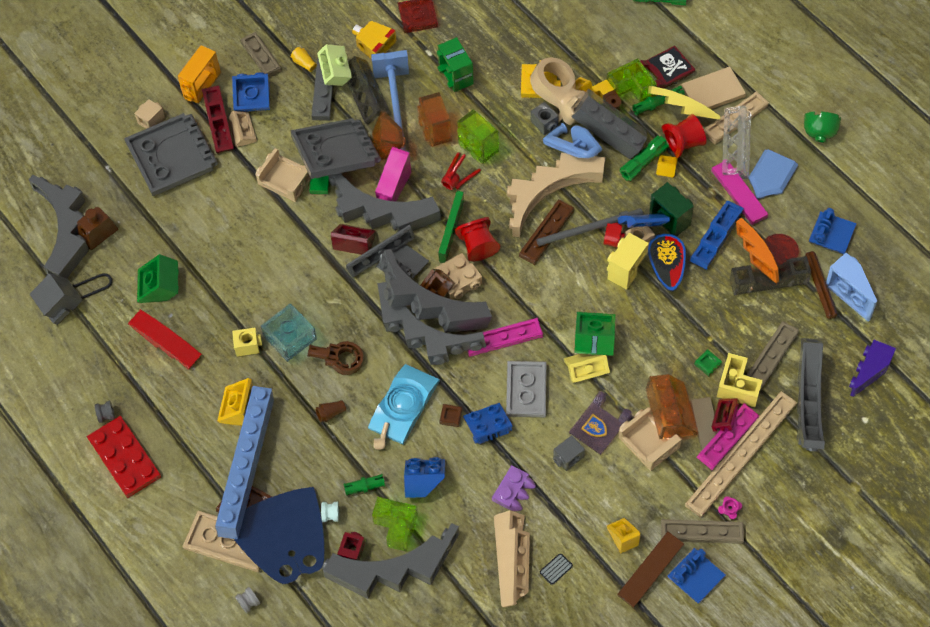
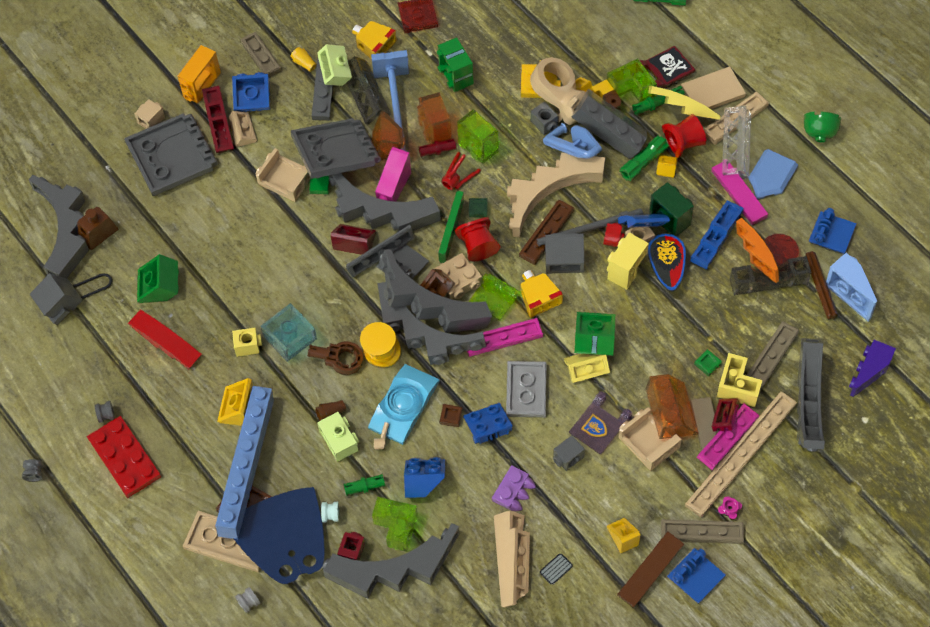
none -> dark grey wheel [22,459,43,482]
none -> yellowish green brick [317,412,359,462]
none -> yellow hat [360,322,401,368]
none -> dark red pin [418,138,456,158]
none -> clear neon green hinge [468,273,521,320]
none -> clear green tile [469,198,488,217]
none -> yellow torso [520,270,563,318]
none -> dark grey slope [545,233,584,274]

